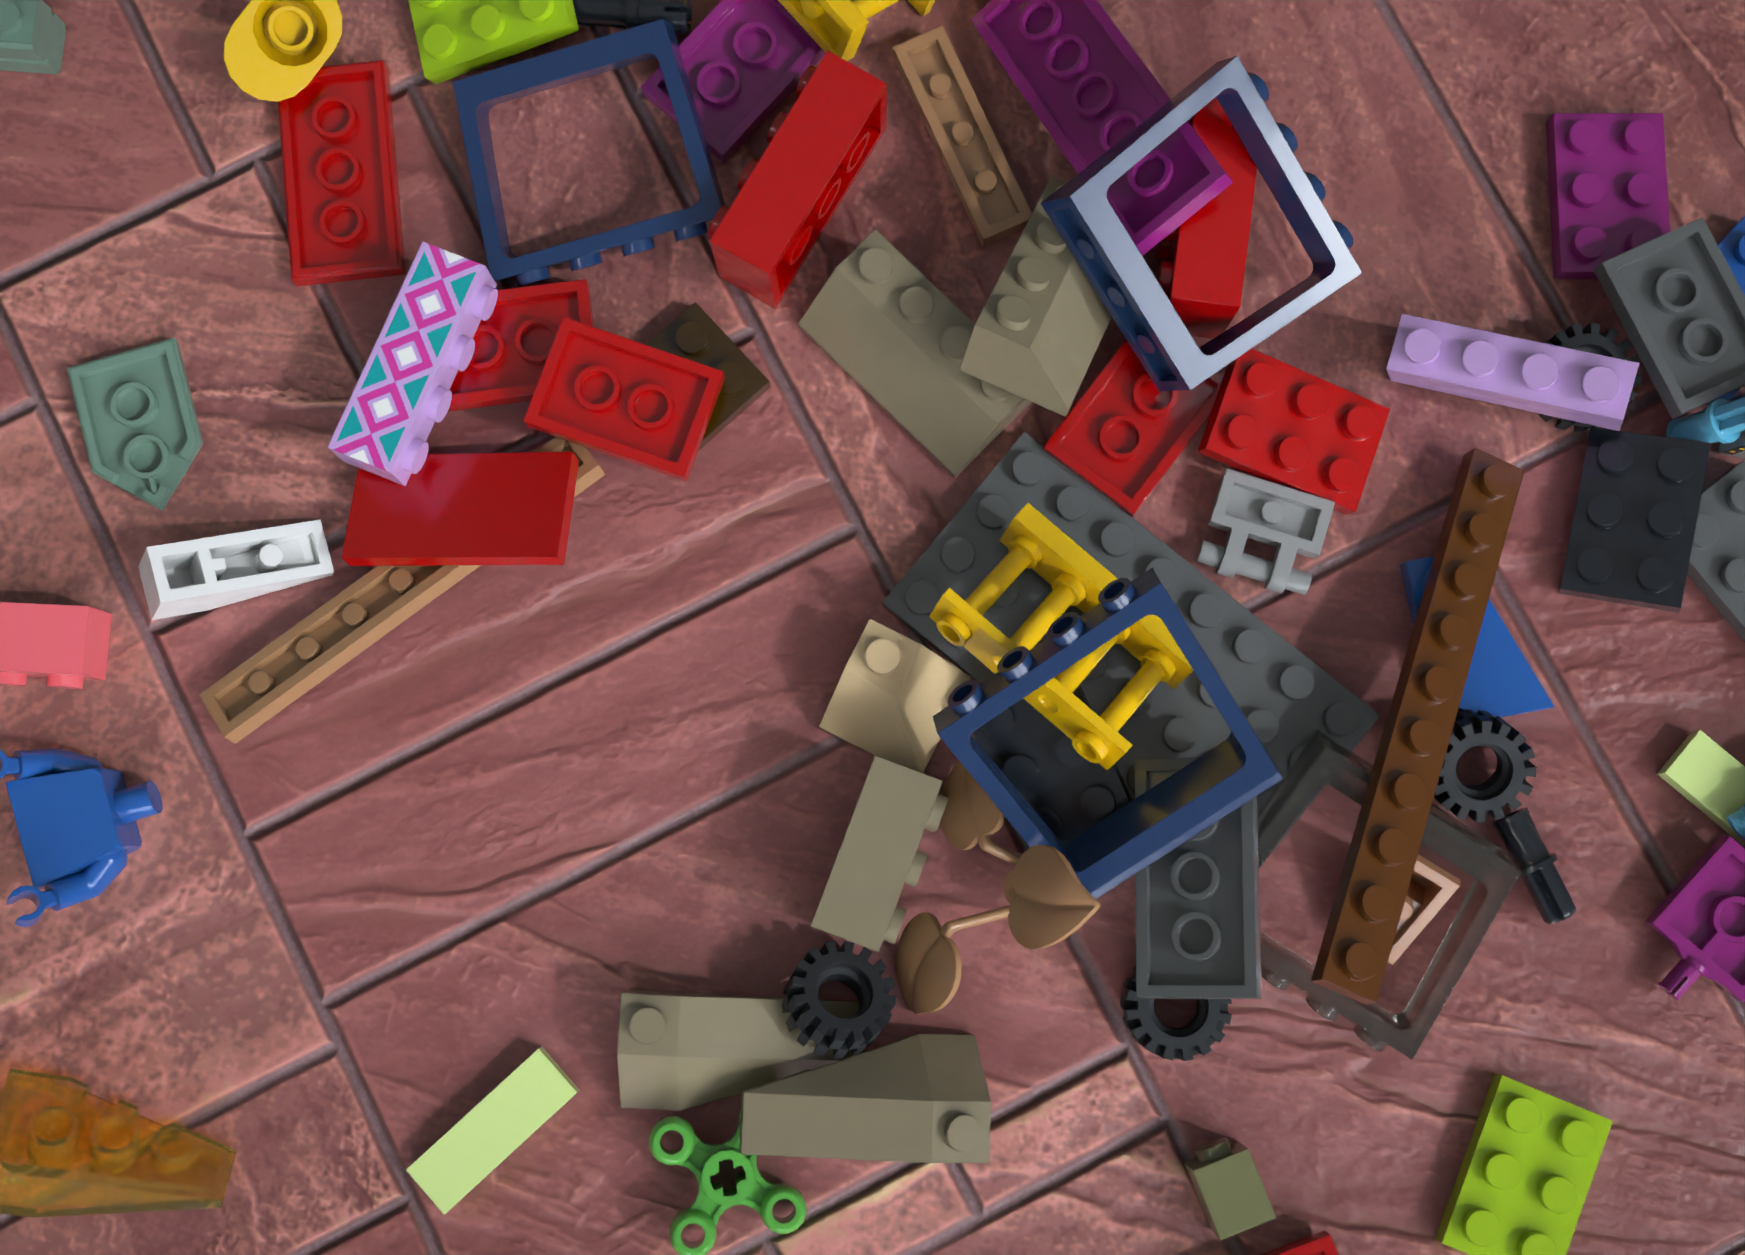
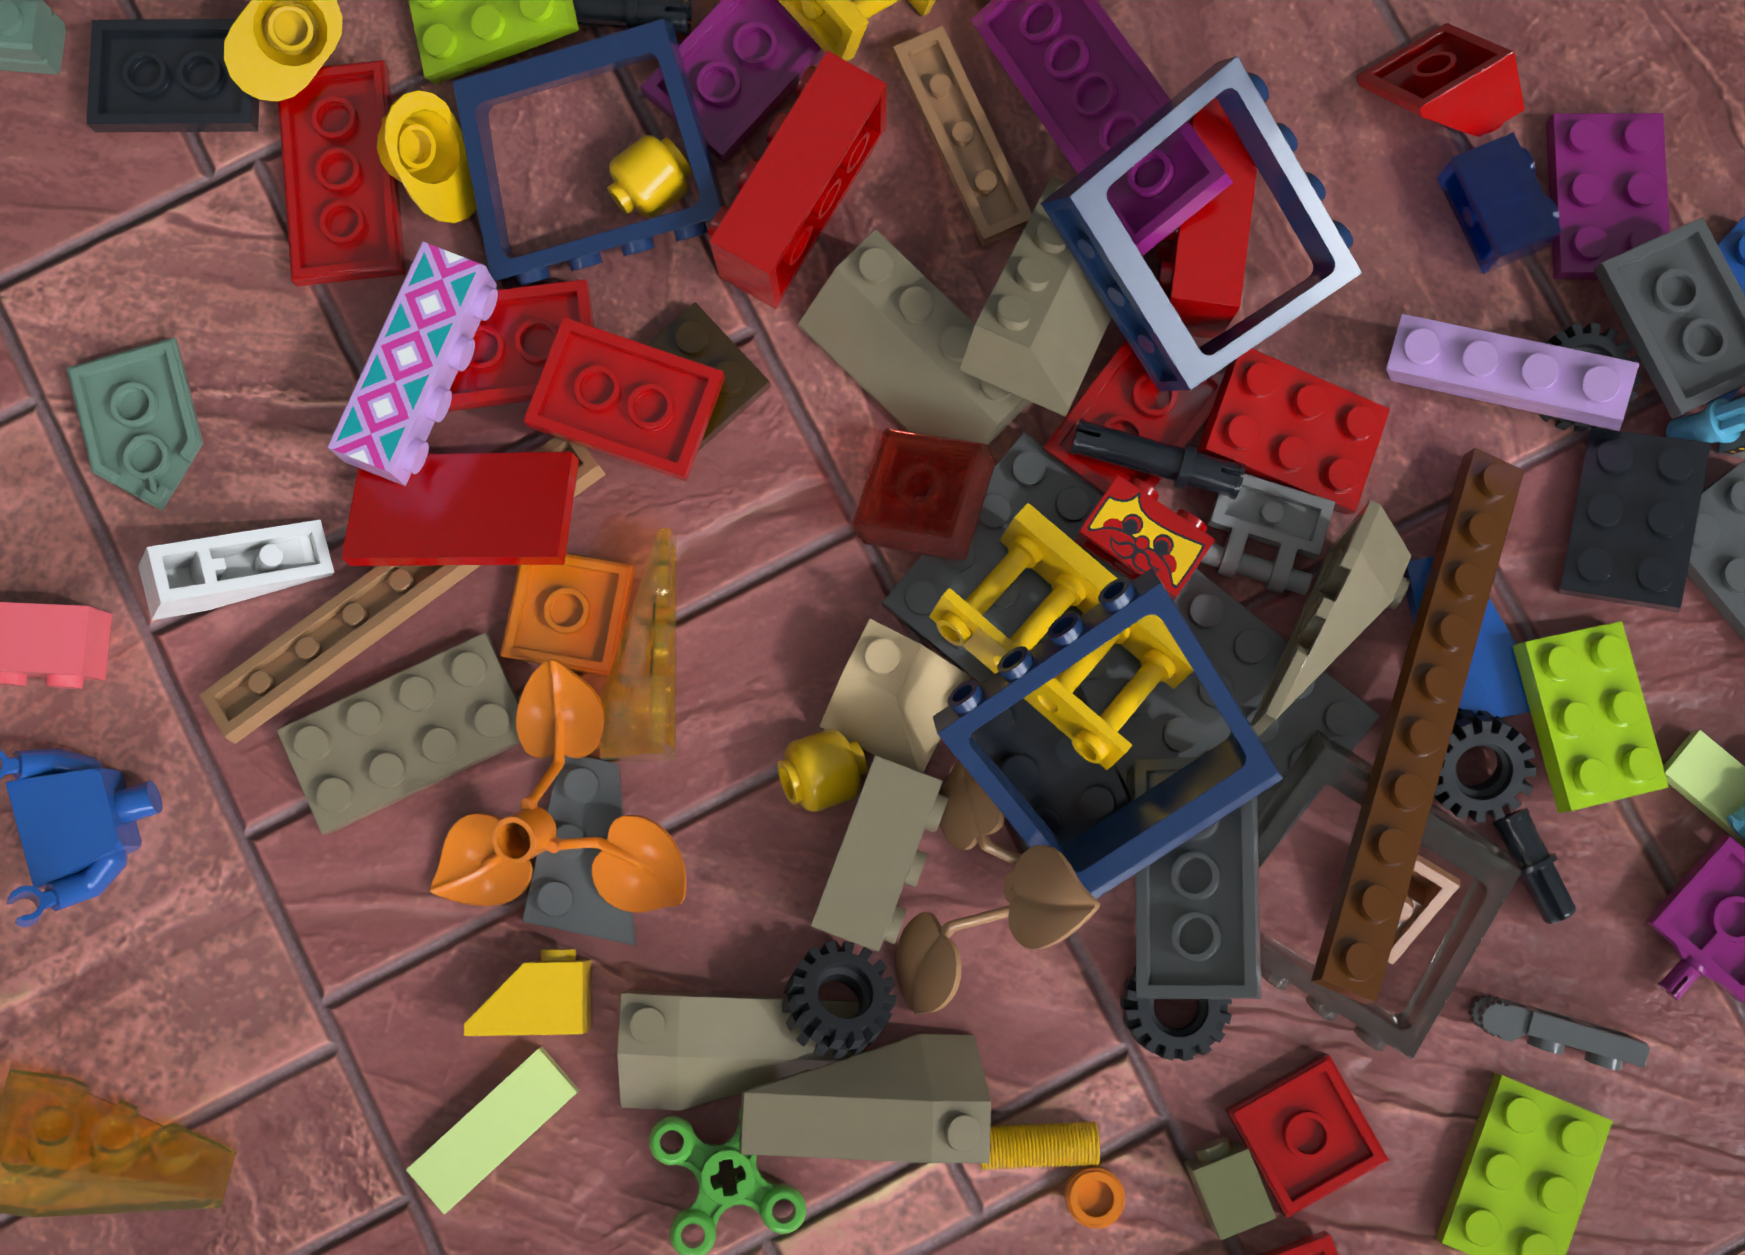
none -> black plate [87,19,260,133]
none -> dark tan plate [277,633,521,834]
none -> yellow piece [377,90,477,223]
none -> orange plant [430,659,687,913]
none -> yellow slope [464,949,592,1036]
none -> orange tile [500,554,635,678]
none -> dark grey wing [522,755,638,946]
none -> clear yellow wedge [596,528,677,762]
none -> yellow head [607,135,692,219]
none -> yellow head [777,729,867,812]
none -> clear red brick [852,428,996,561]
none -> yellow piece [980,1121,1100,1171]
none -> orange tile [1064,1165,1125,1229]
none -> black pin [1070,418,1246,500]
none -> brick [1074,475,1215,600]
none -> red tile [1225,1053,1389,1218]
none -> dark tan wedge [1251,500,1412,737]
none -> red slope [1356,23,1525,137]
none -> clear blue brick [1437,132,1562,274]
none -> dark grey hinge [1468,994,1650,1071]
none -> lime plate [1512,621,1669,813]

